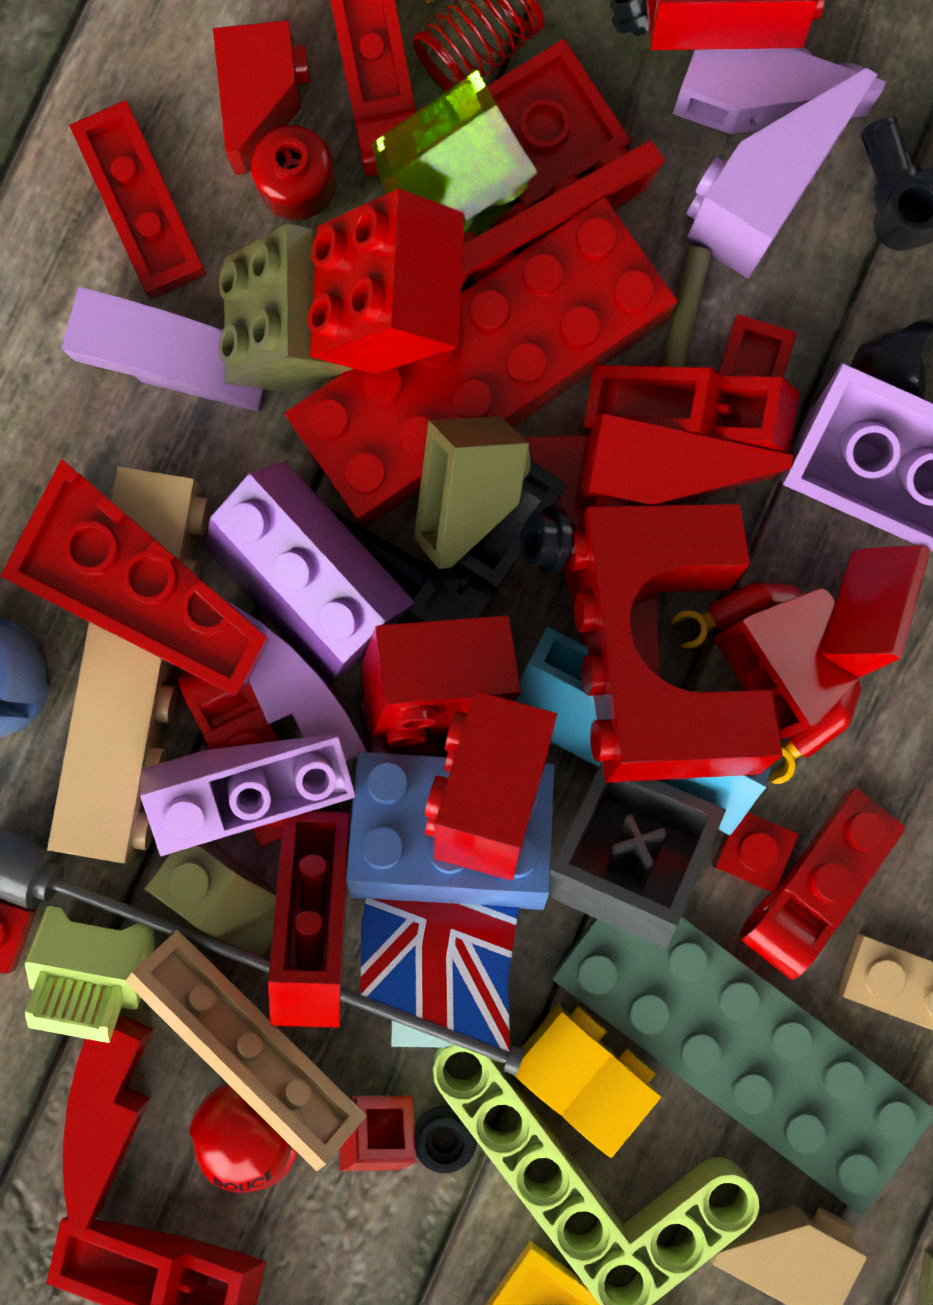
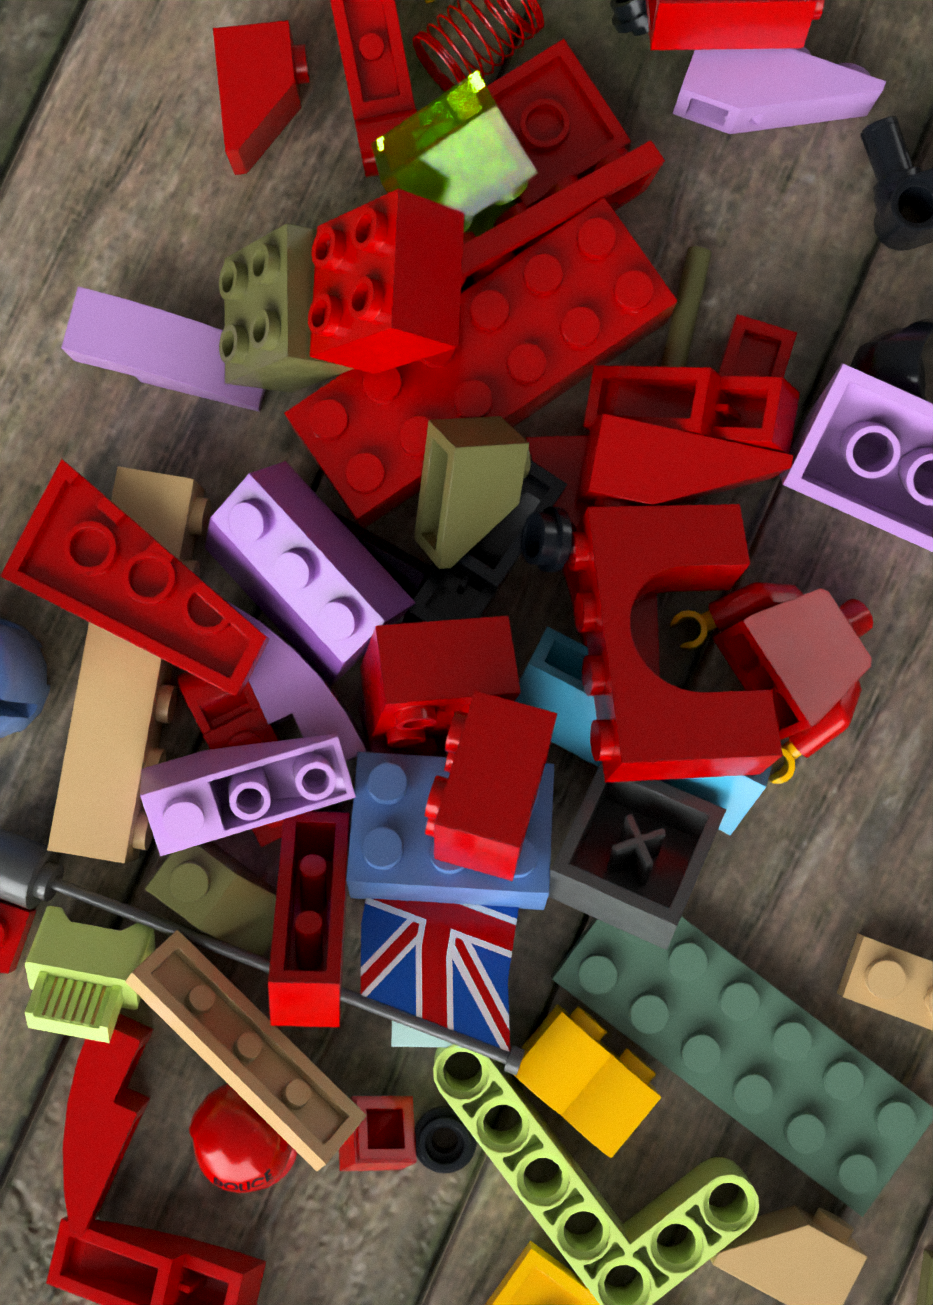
red plate [69,100,207,300] -> none
red head [250,125,336,221] -> none
lavender slope [686,68,878,279] -> none
red plate [712,812,799,893] -> none
red plate [739,788,906,980] -> none
red slope [822,545,930,678] -> none

